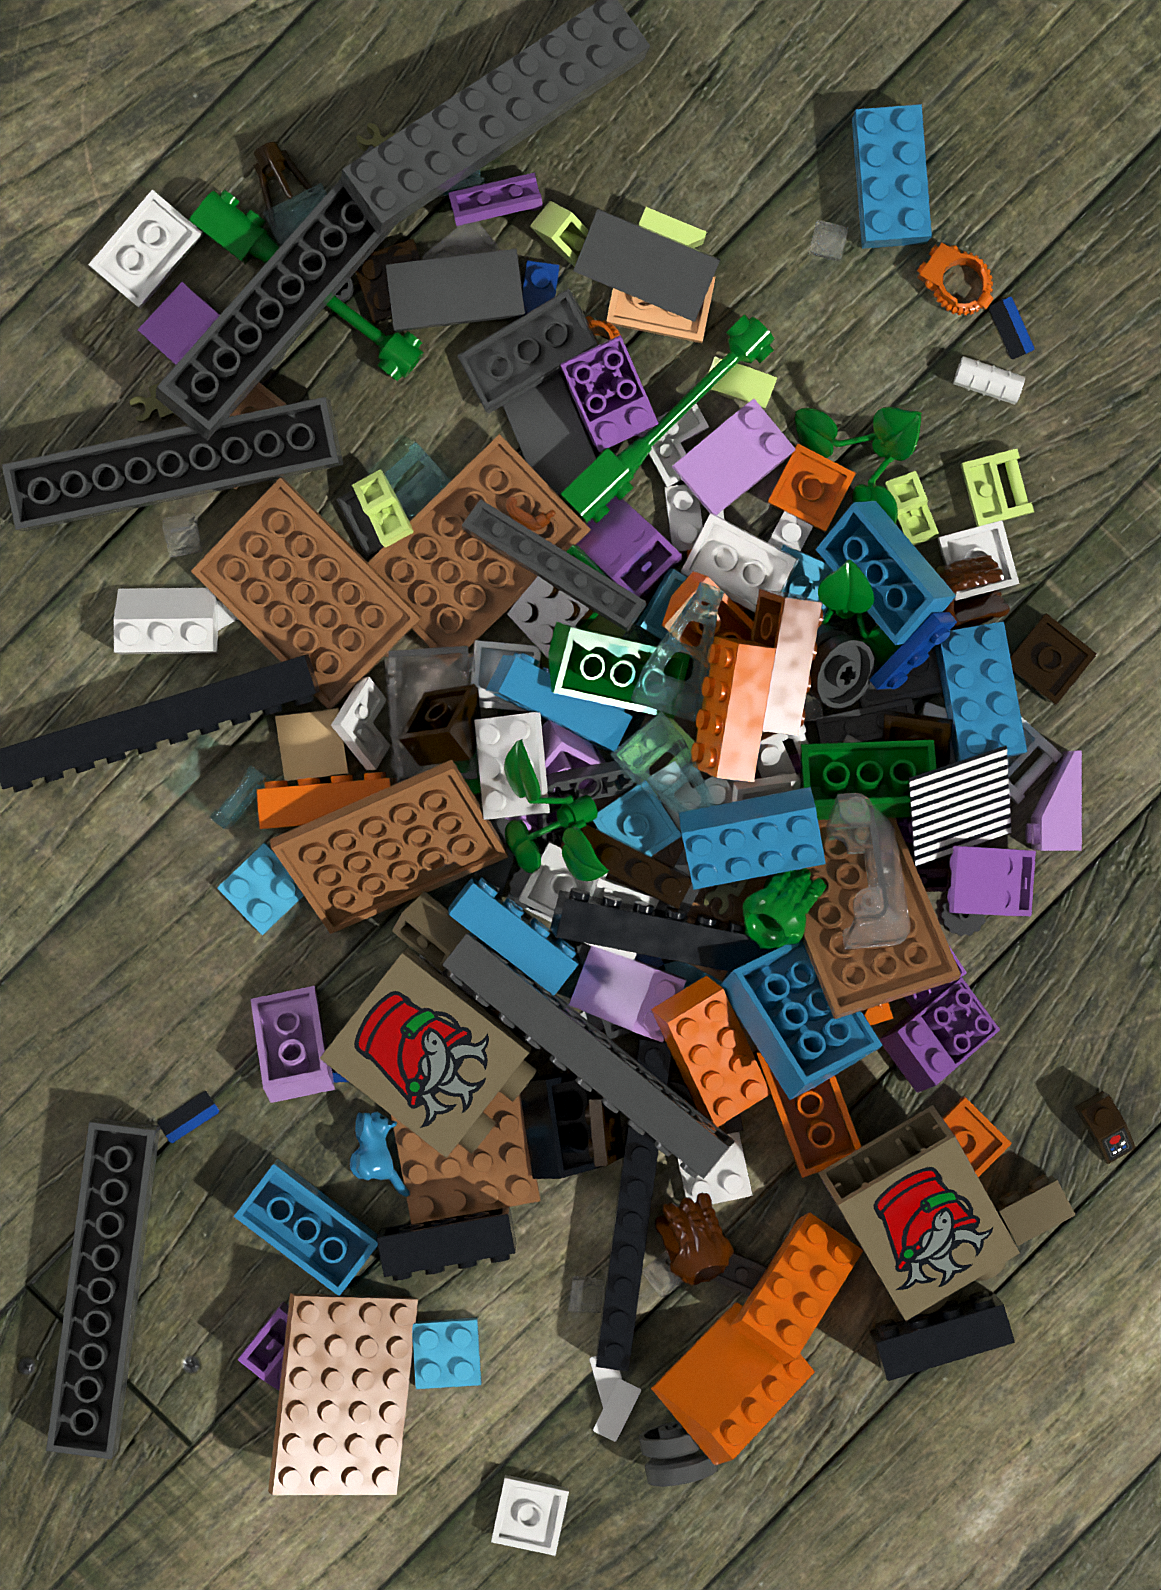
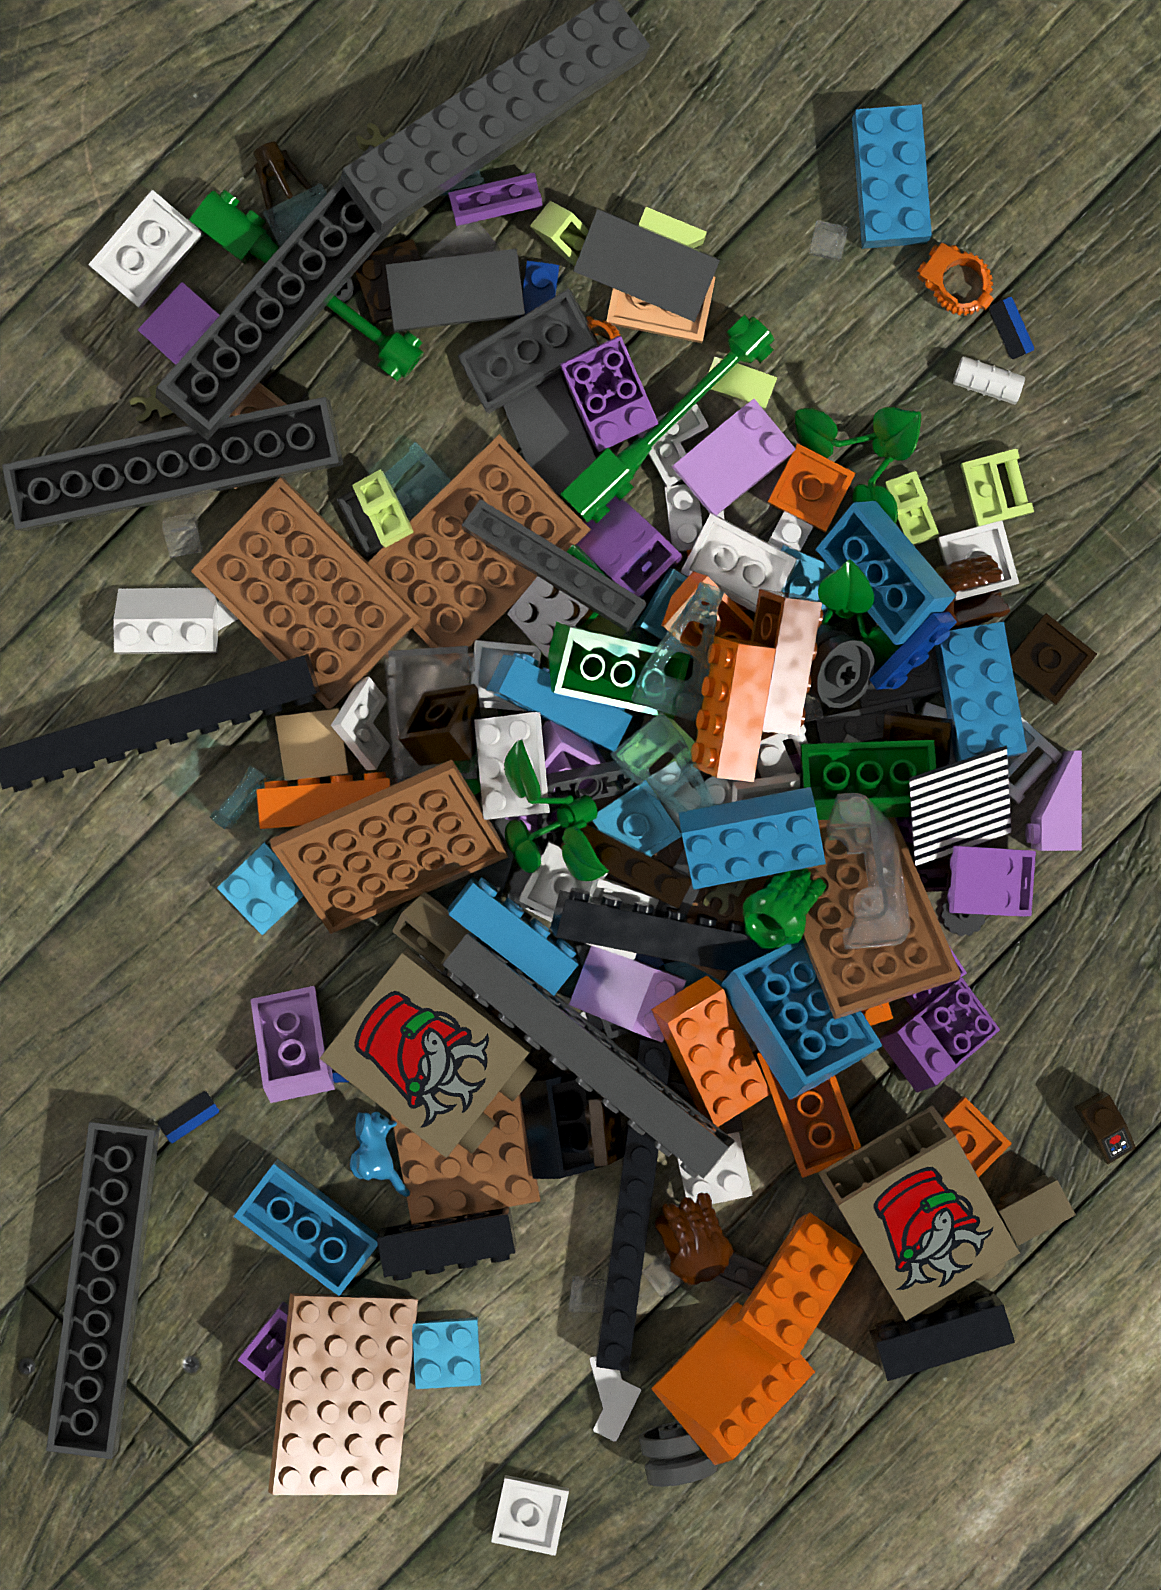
dark orange piece [506,497,556,531] -> none

